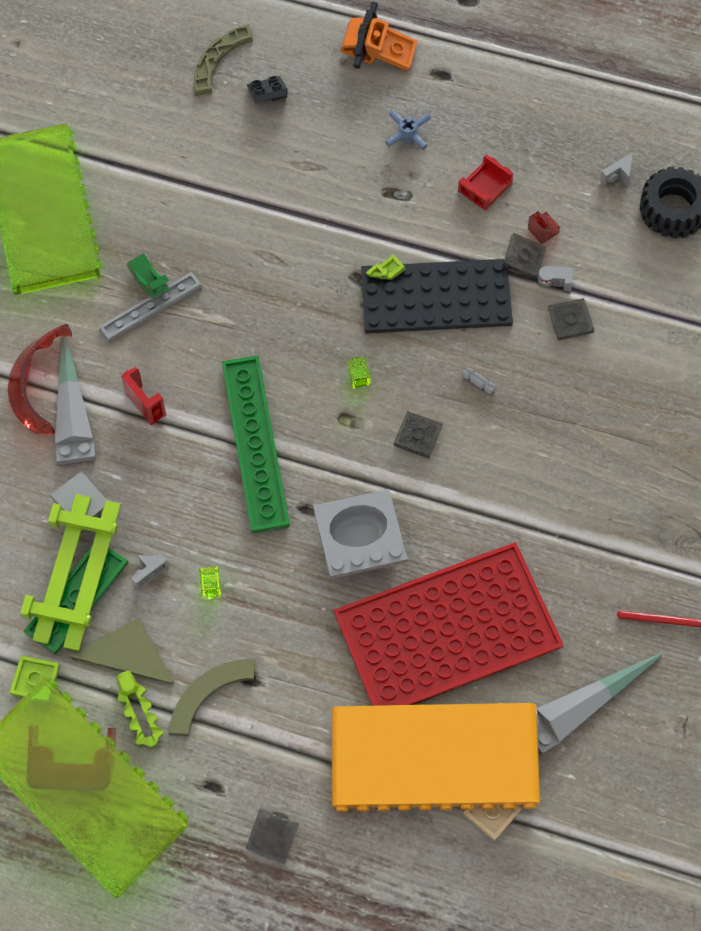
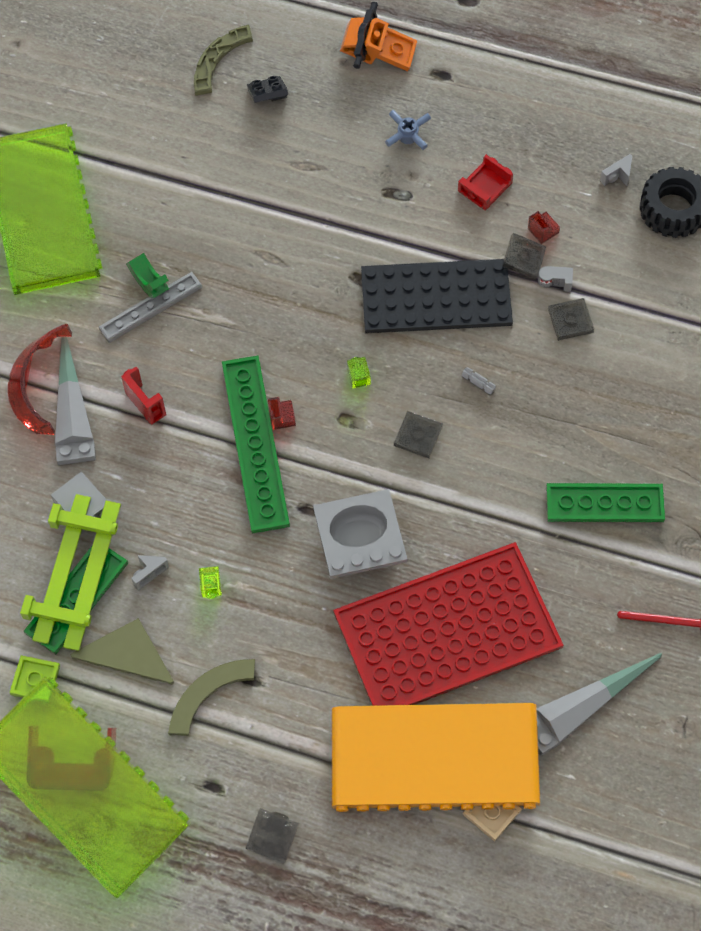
lime sword [116,671,164,748] -> none
lime slope [366,254,406,280] -> none
none -> clear red piece [268,397,296,430]
none -> green plate [546,483,665,522]

